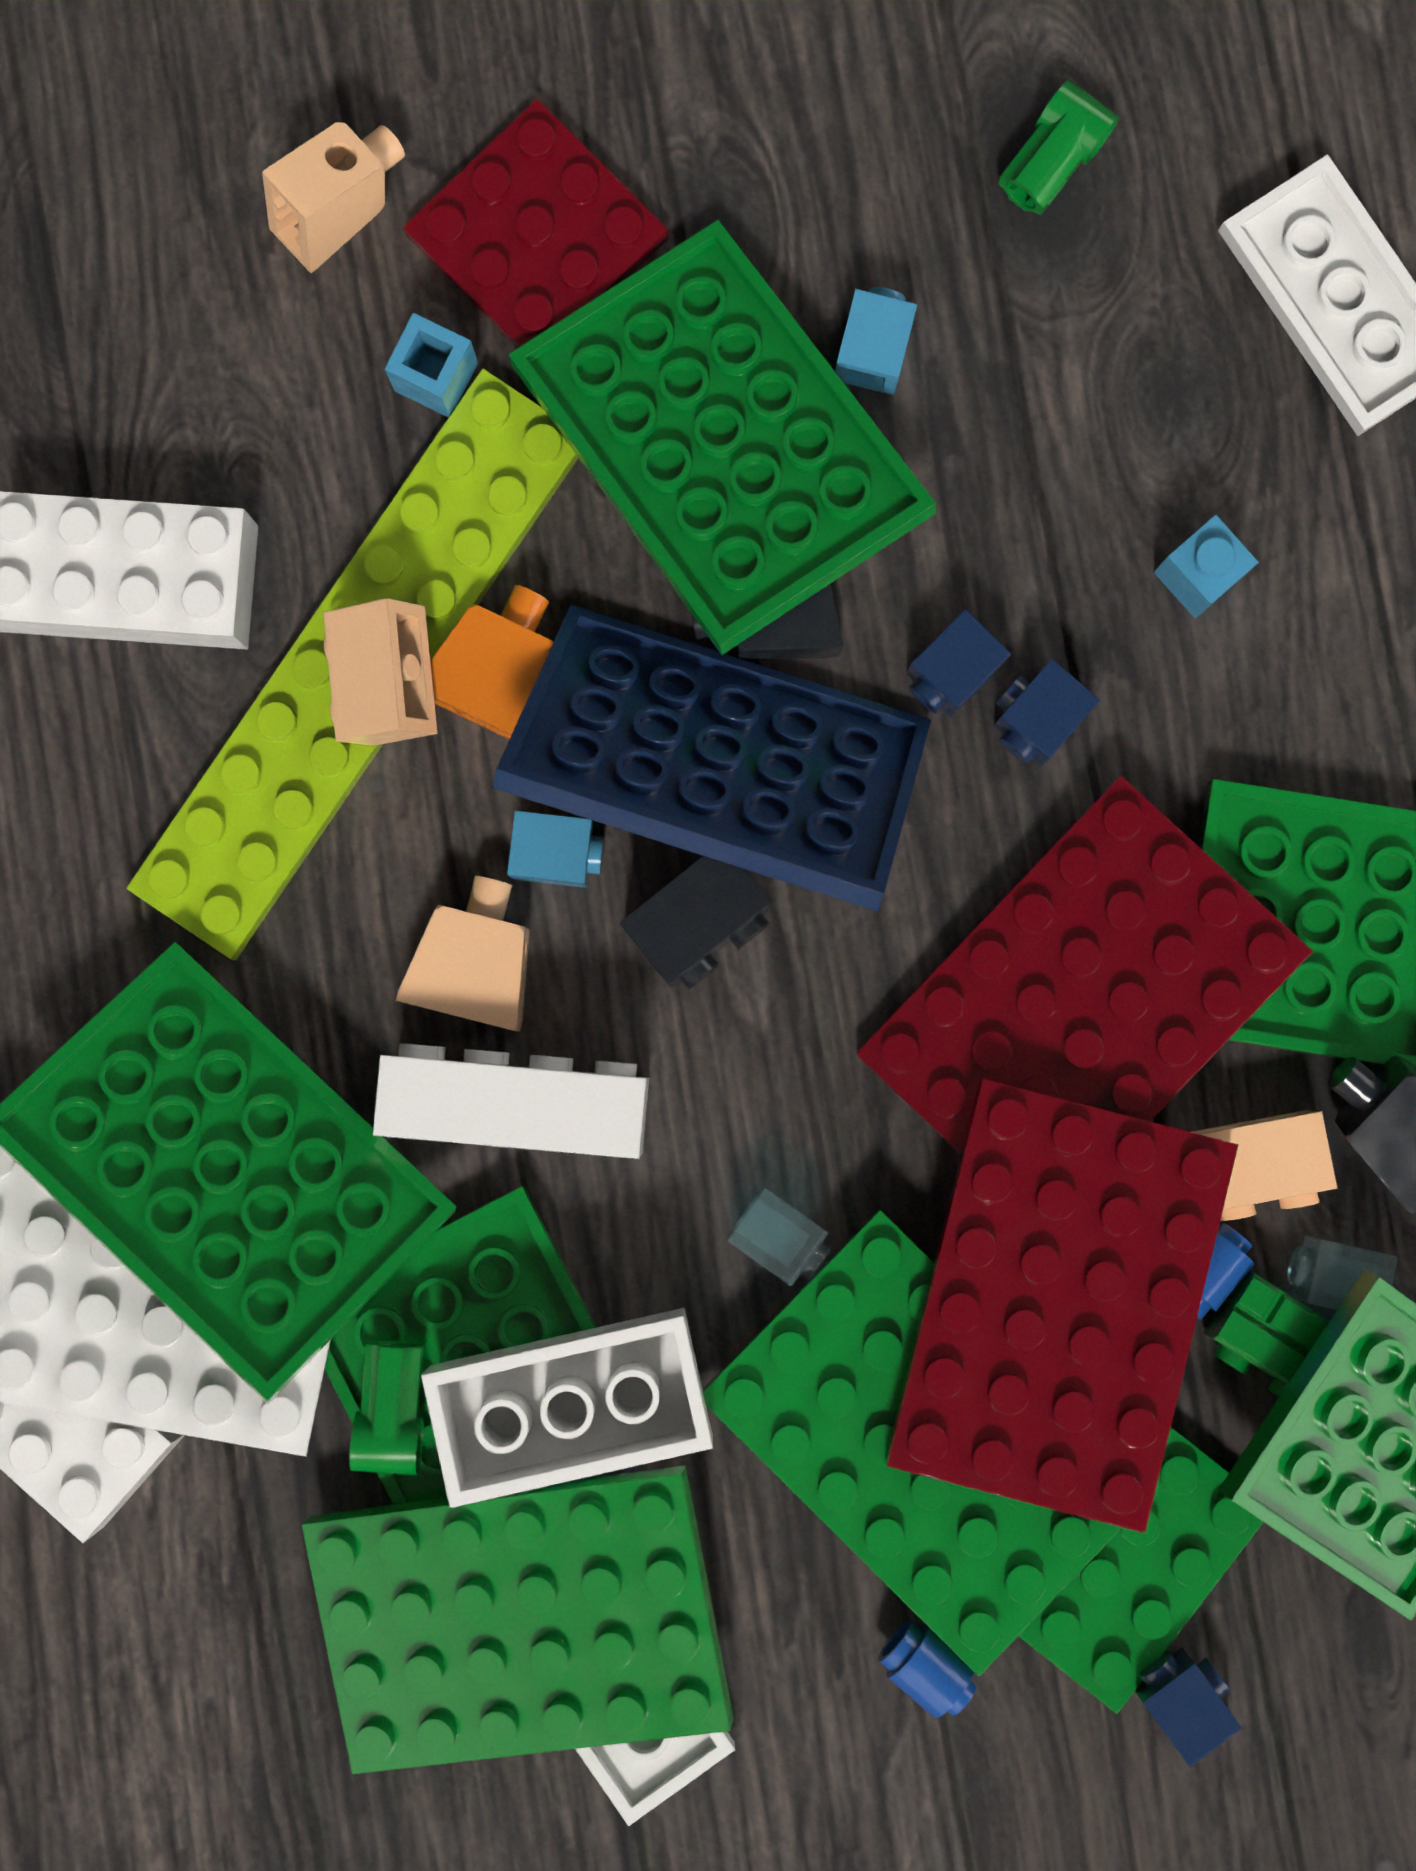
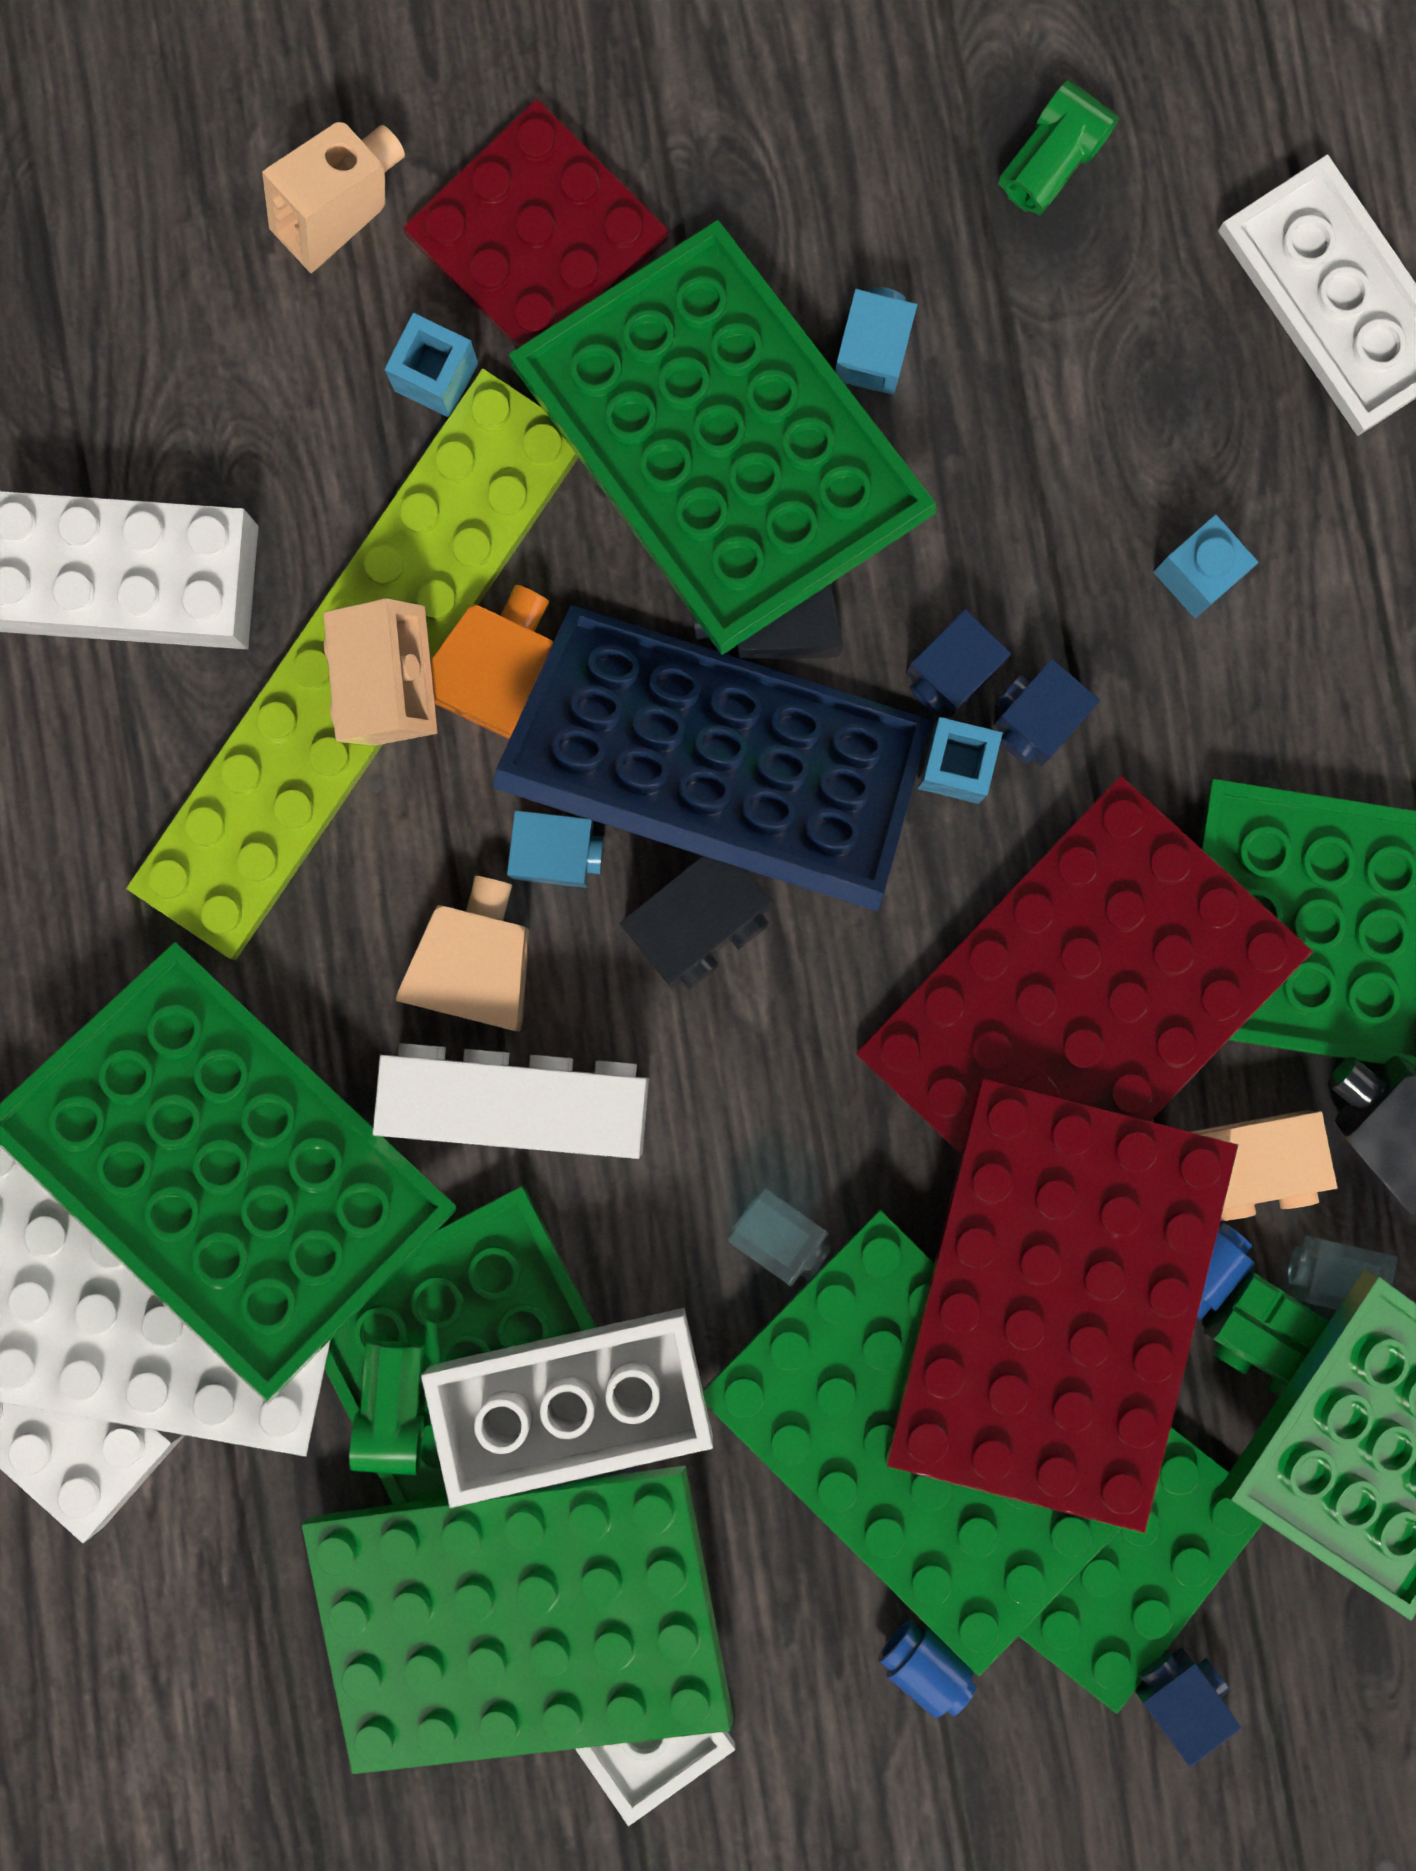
none -> dark azure brick [917,717,1003,804]

